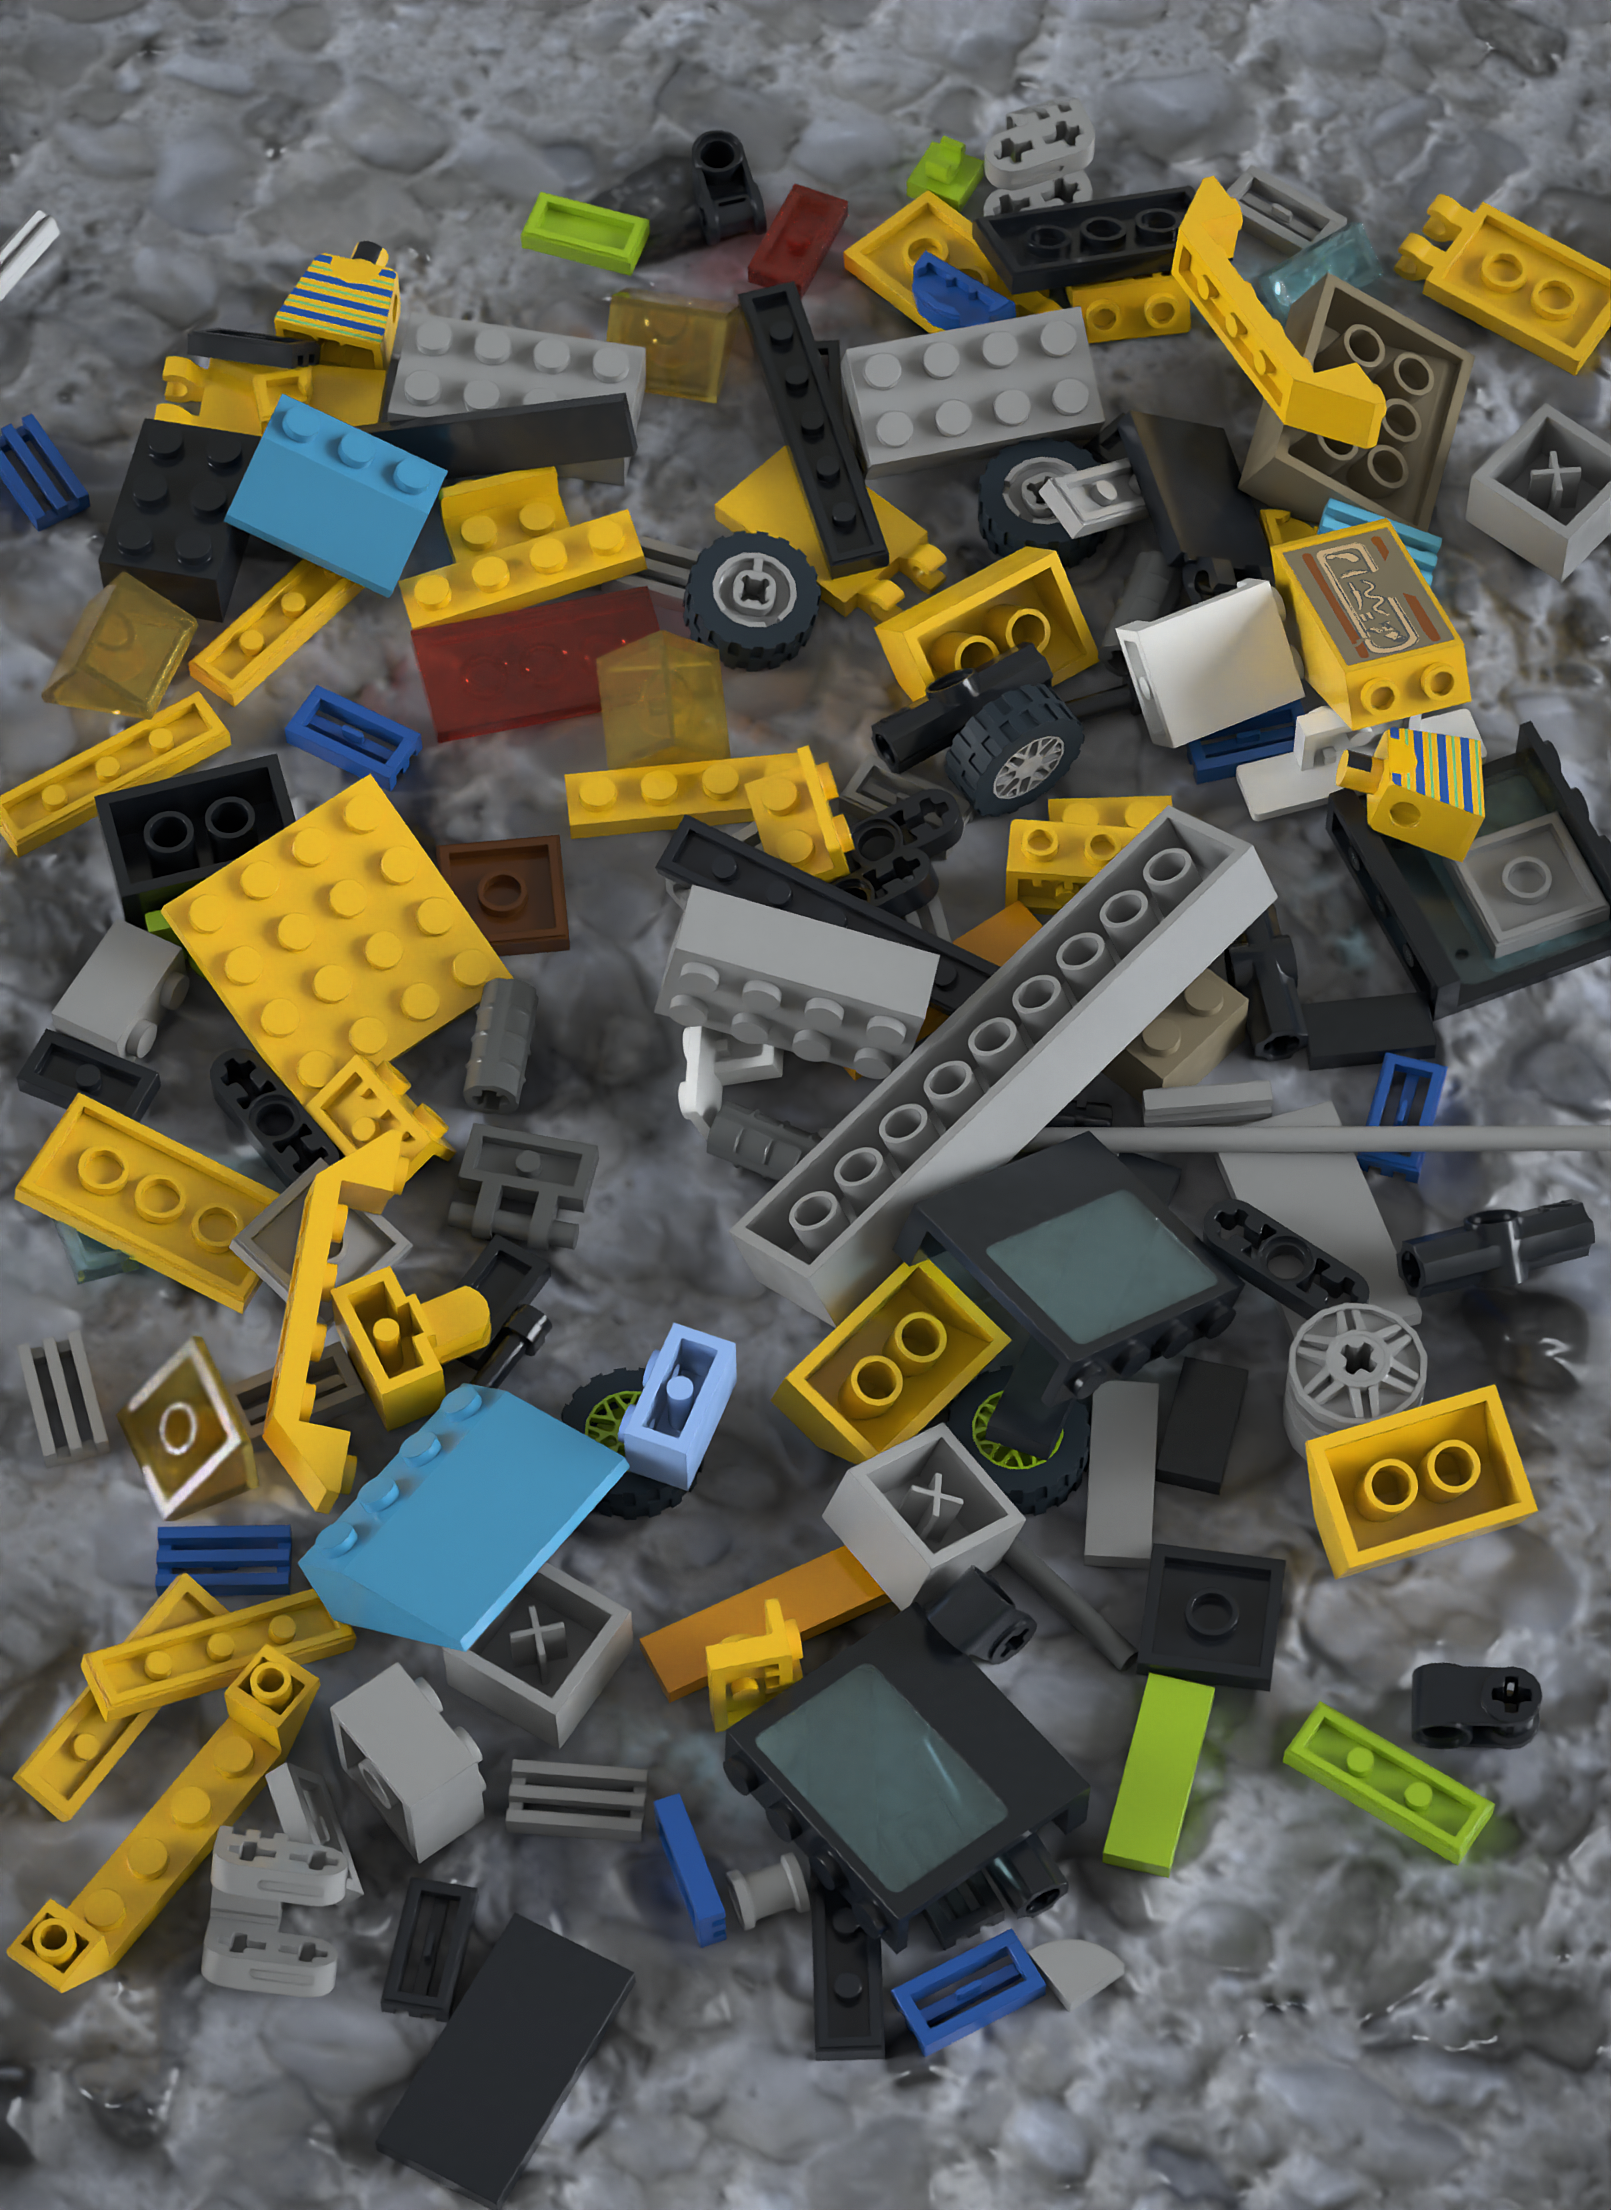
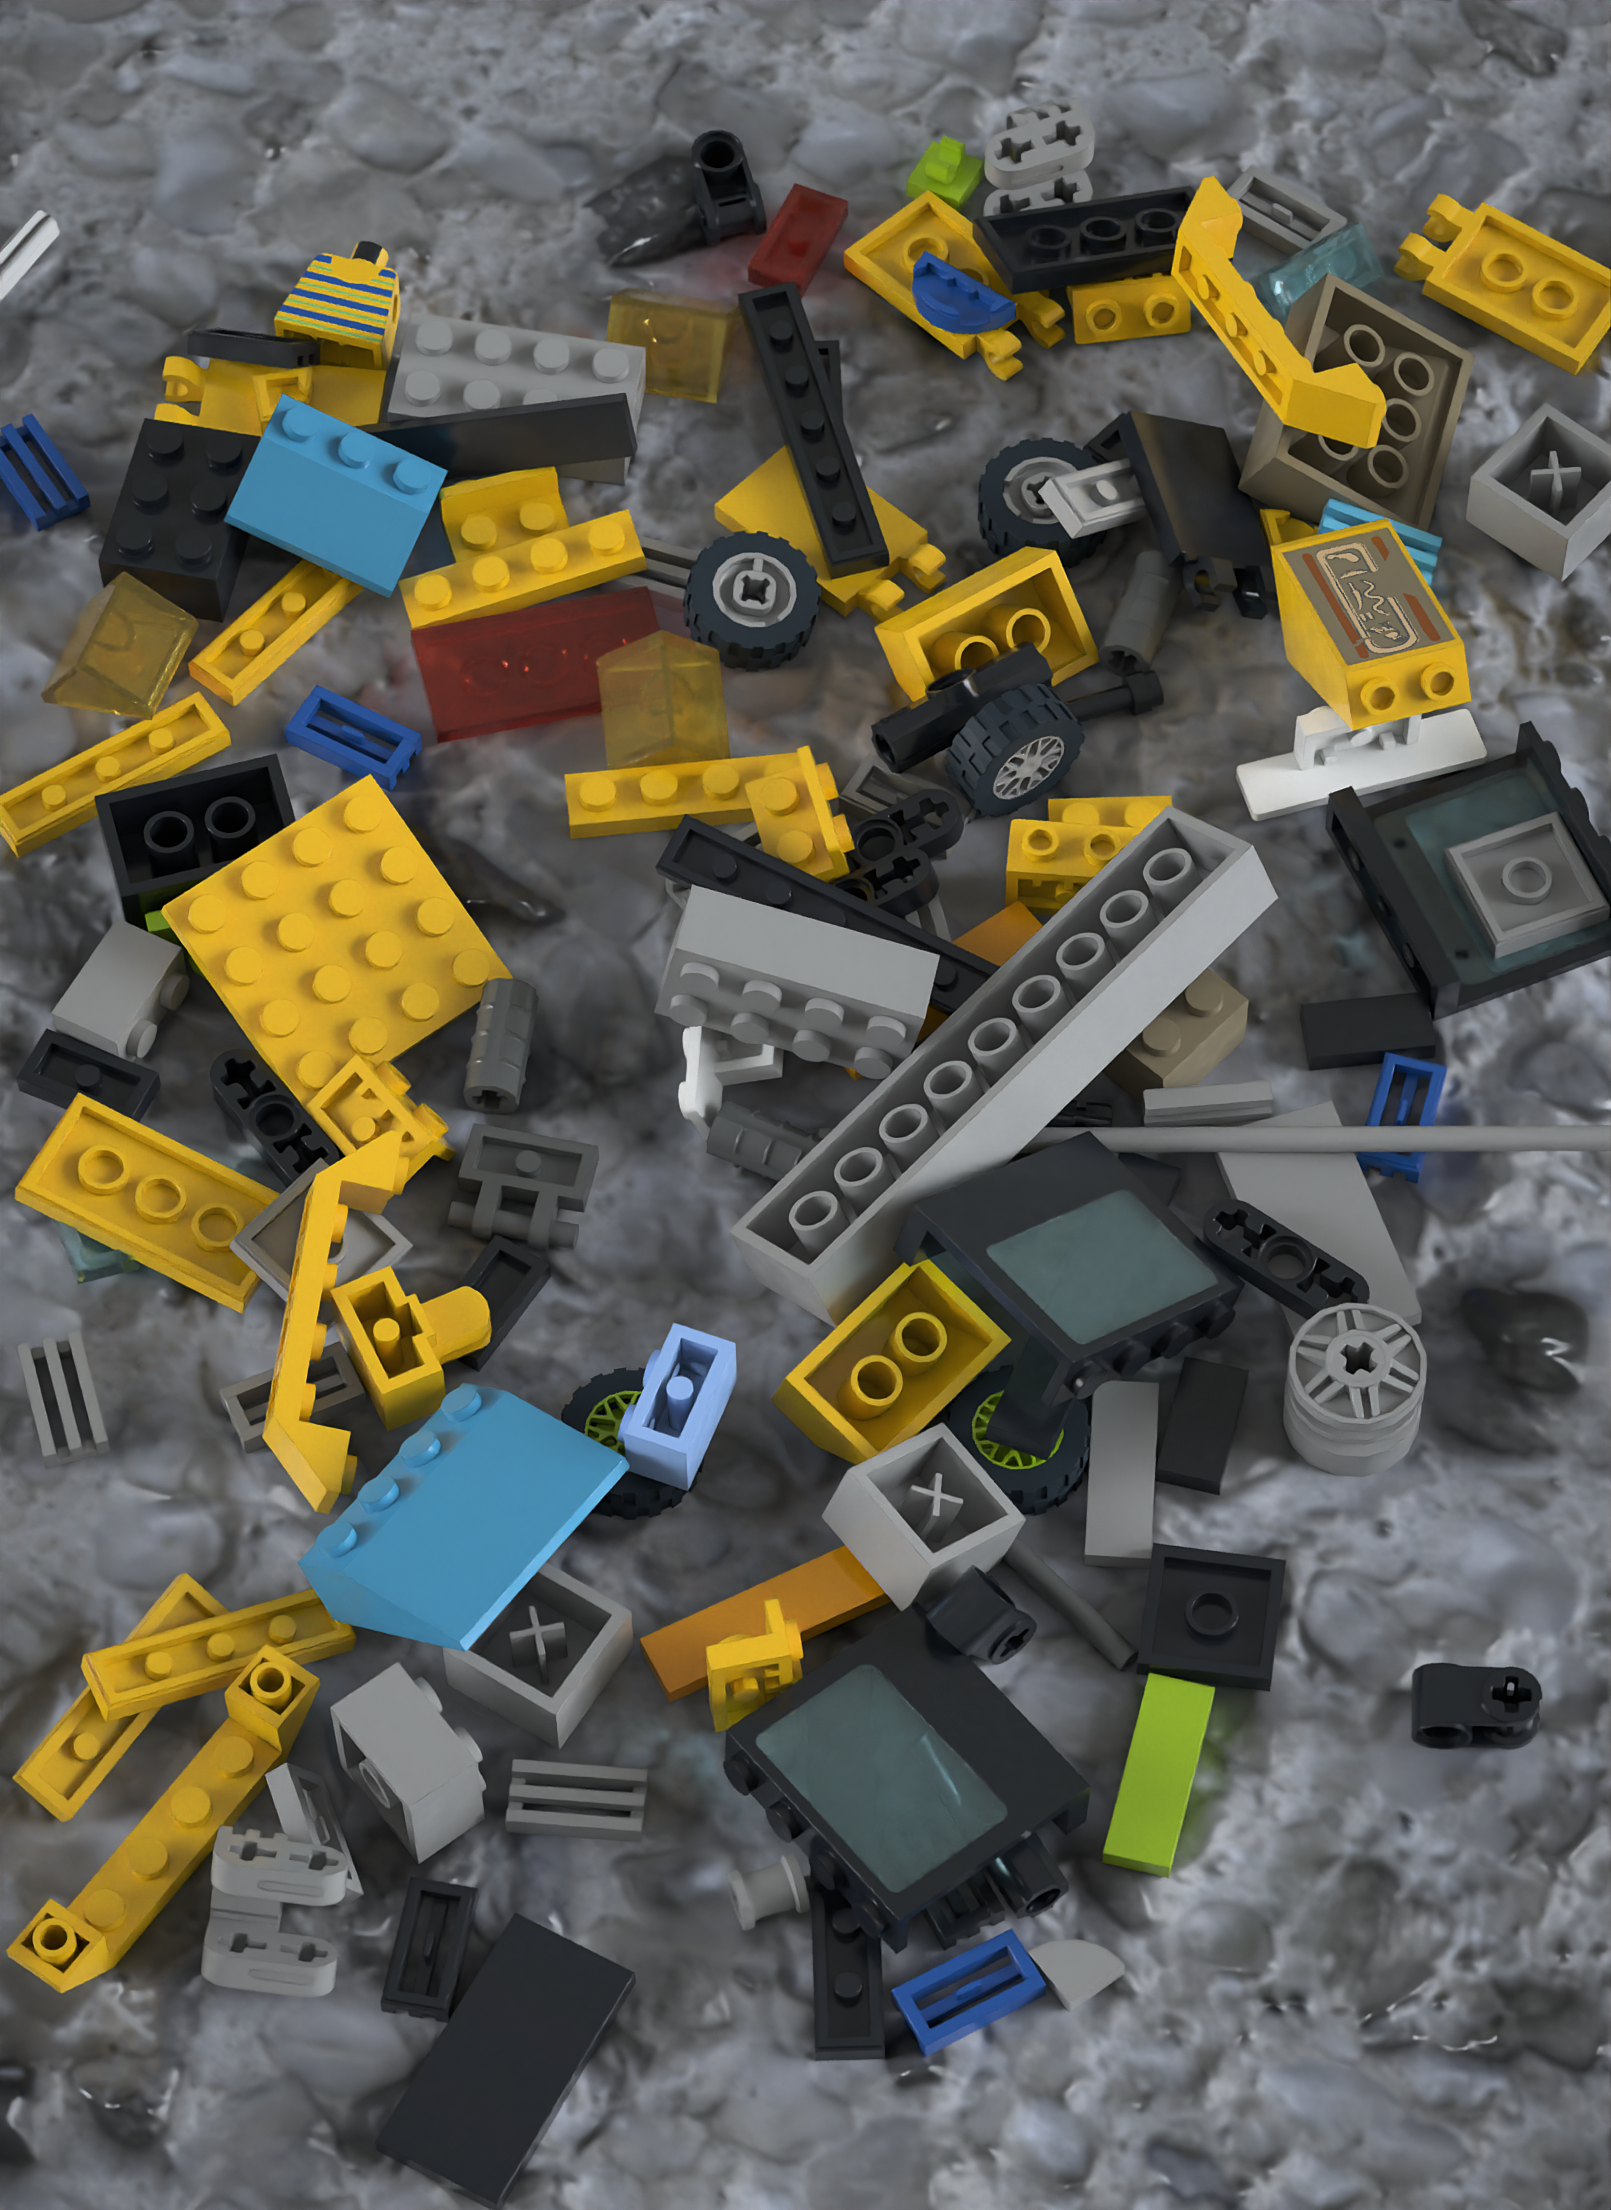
clear yellow slope [116,1336,260,1521] -> none
blue tile [155,1525,292,1597] -> none
reddish brown tile [436,835,570,957] -> none
black bar [438,1304,552,1409] -> none
lime tile [521,191,650,276] -> none
blue tile [654,1793,727,1948] -> none
light grey brick [840,306,1105,481] -> none
white panel [1116,578,1305,748] -> none
blue tile [1184,699,1305,785] -> none
black piece [1224,903,1309,1062] -> none
lime tile [1283,1701,1495,1866] -> none
yellow slope [1305,1384,1538,1580] -> none
yellow torso [1336,727,1485,862] -> none
black piece [1396,1199,1595,1298] -> none

